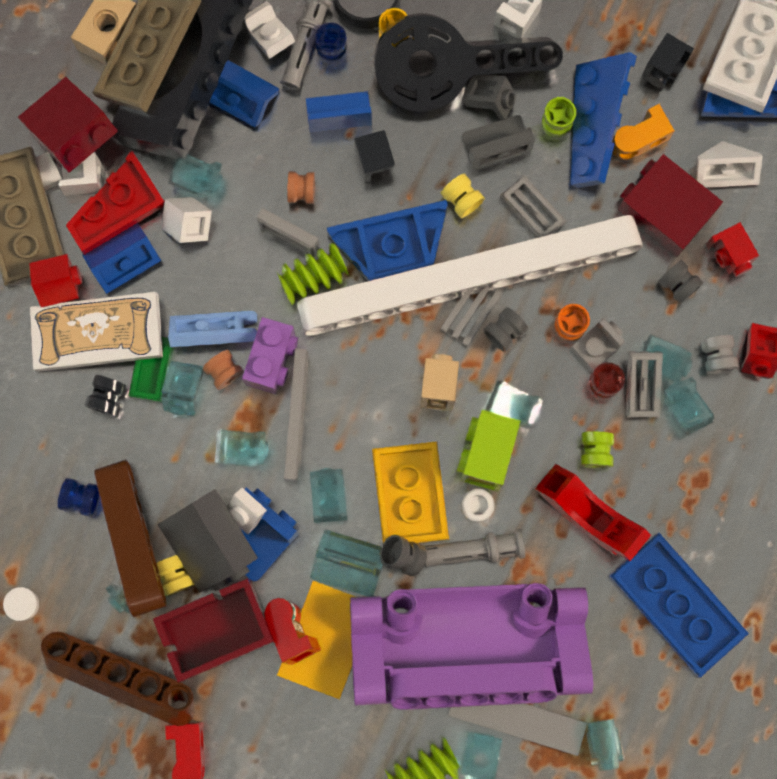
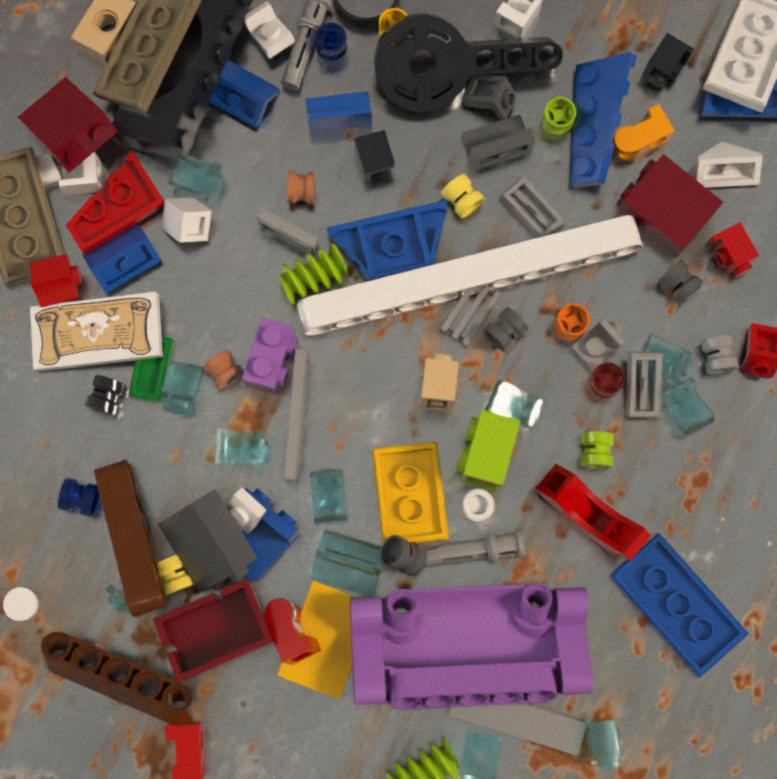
light blue hinge [168,311,257,347] -> none

